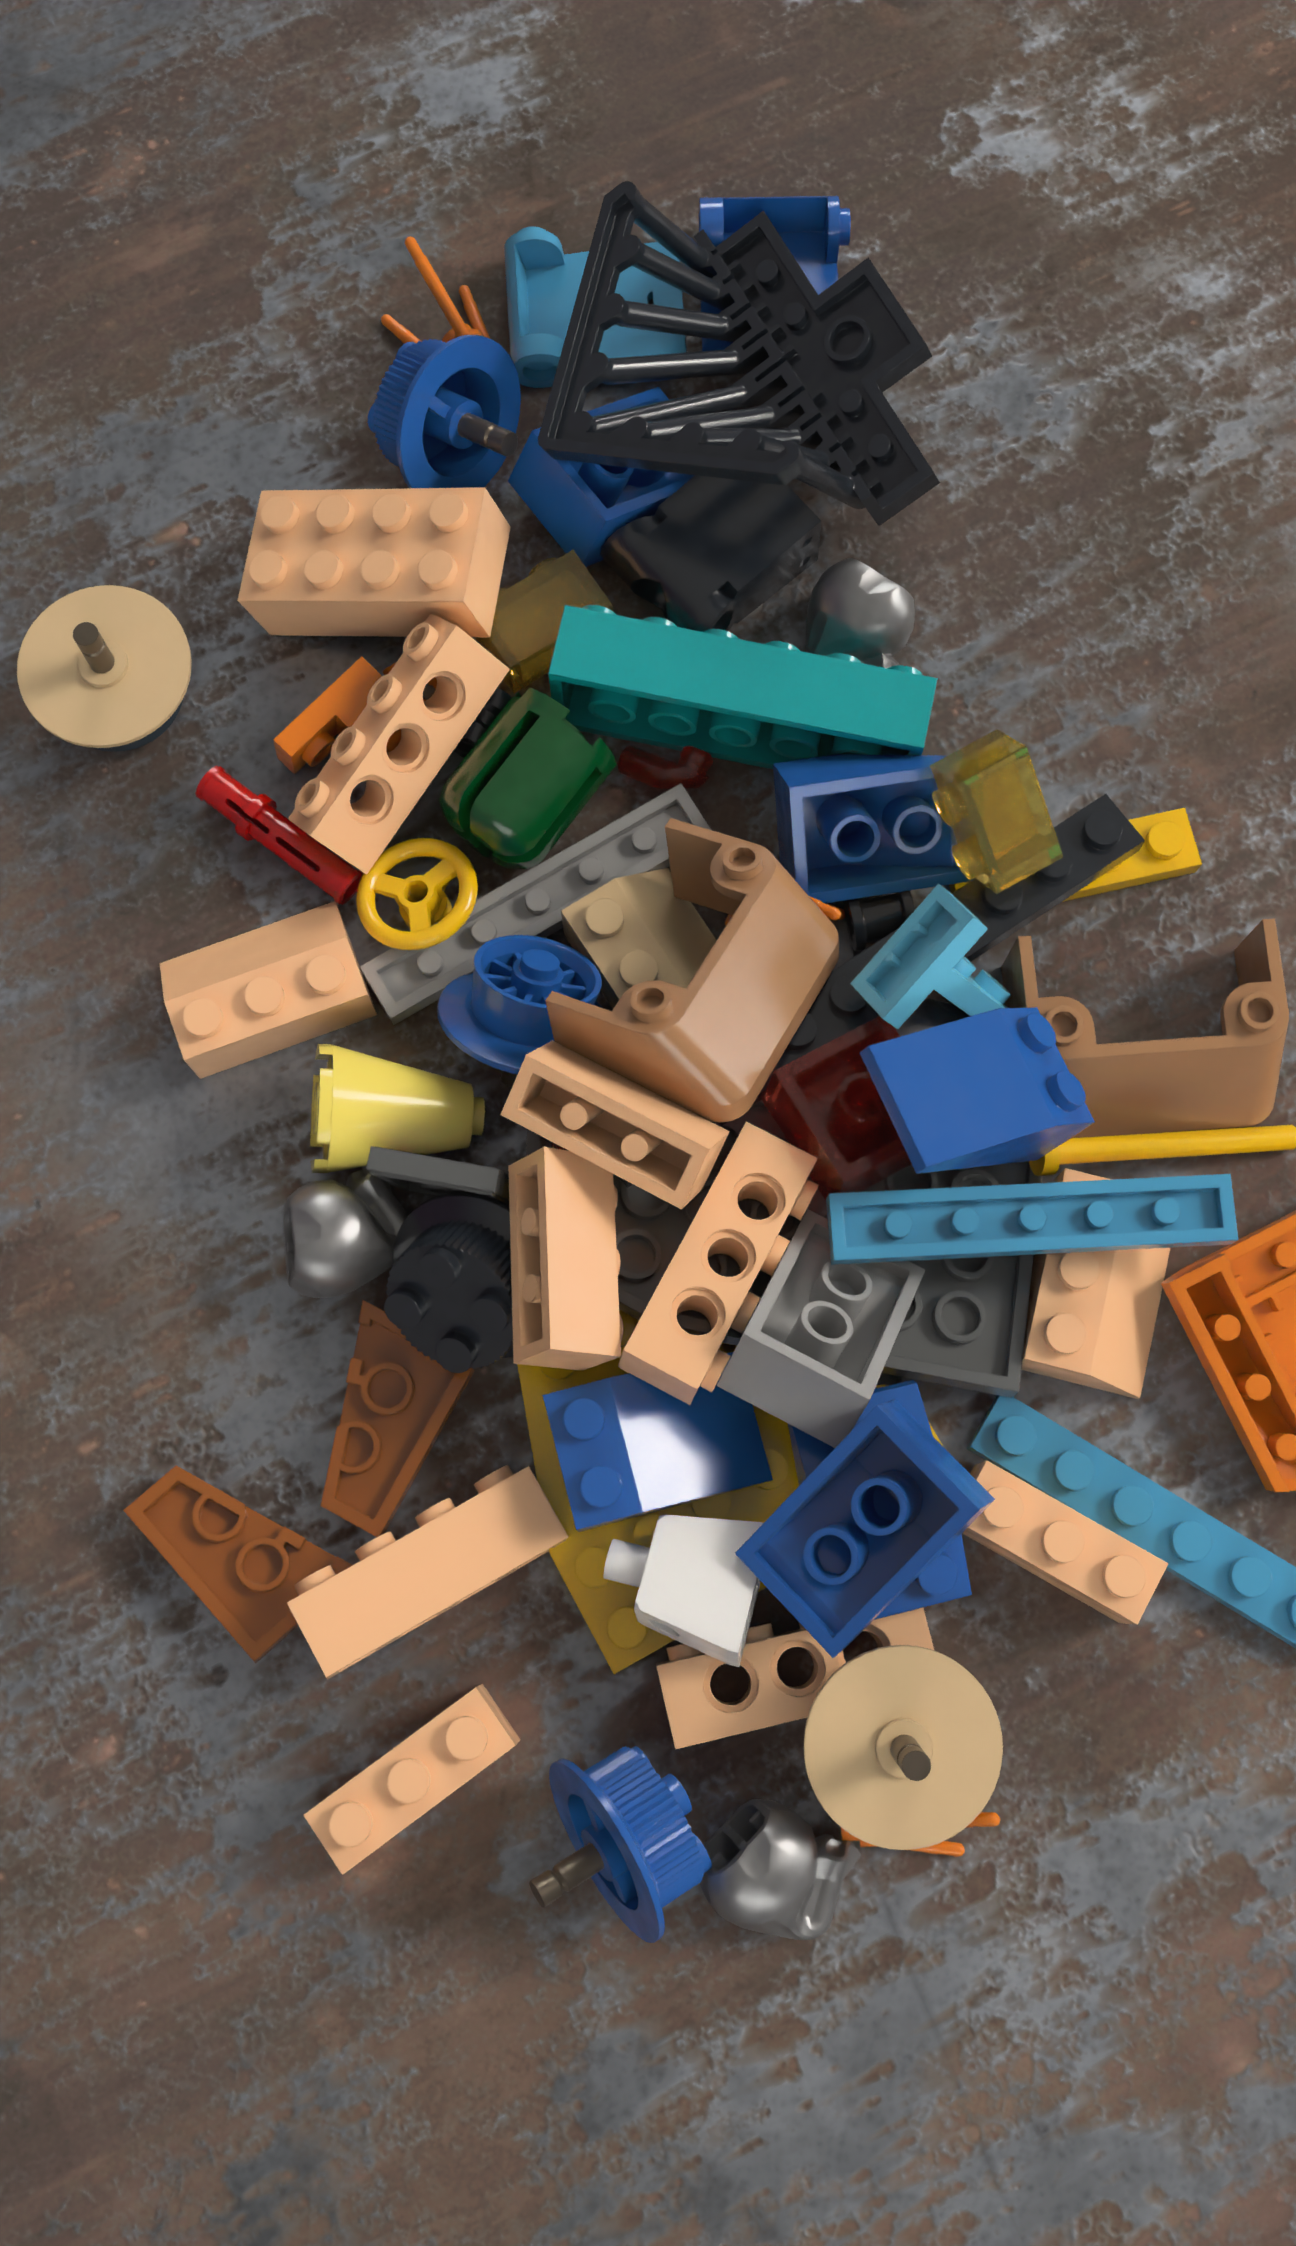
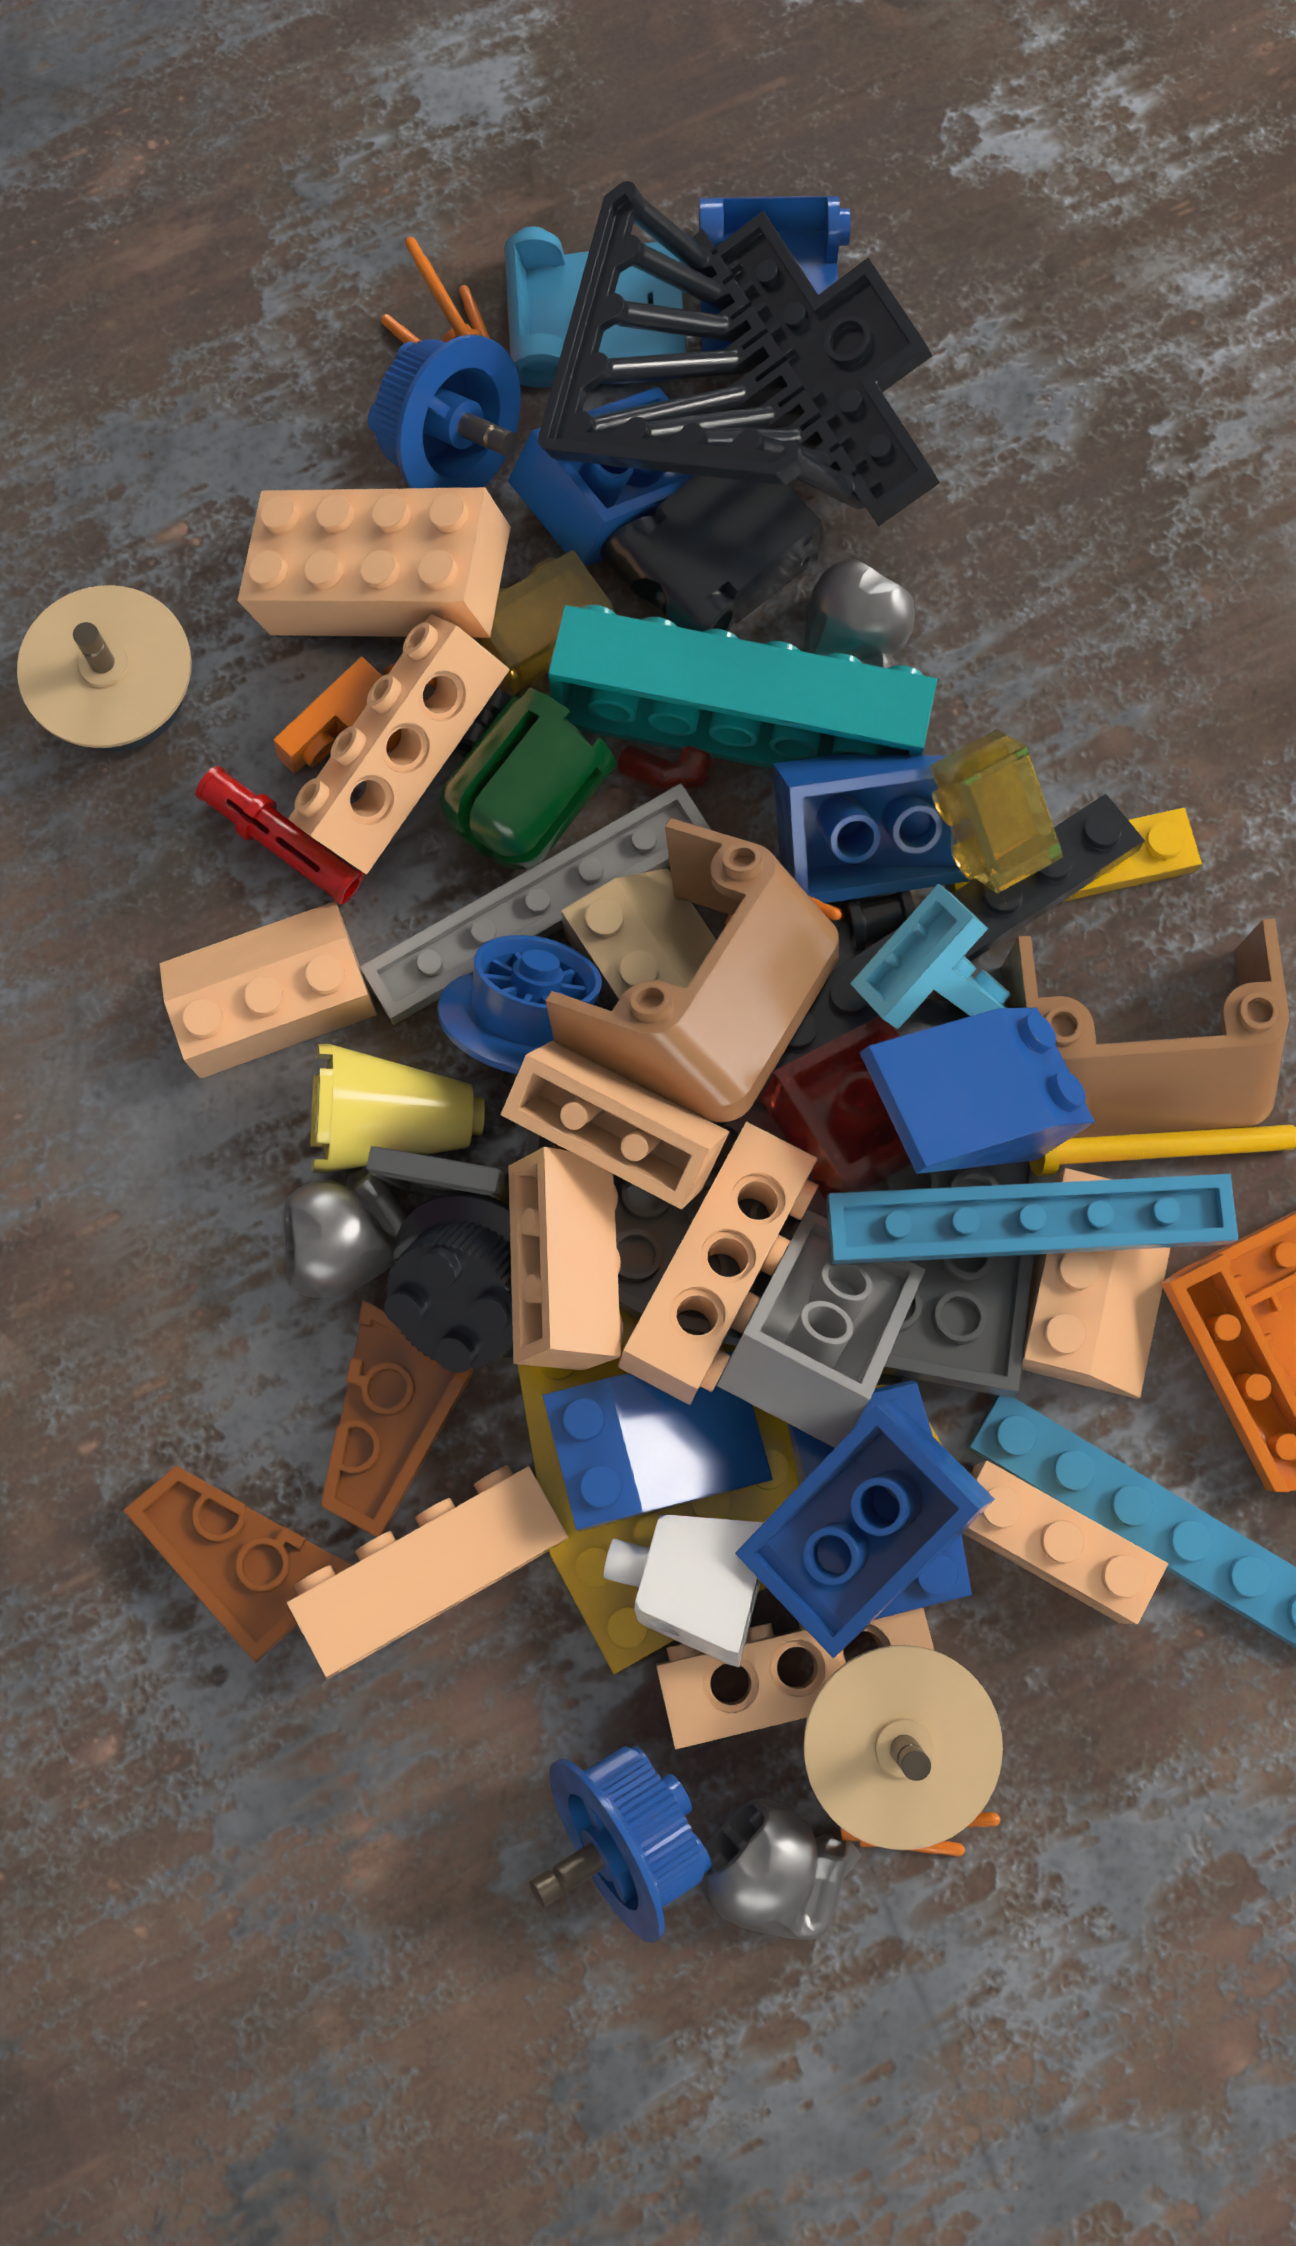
light nougat brick [303,1684,521,1875] -> none
yellow piece [356,838,478,950] -> none

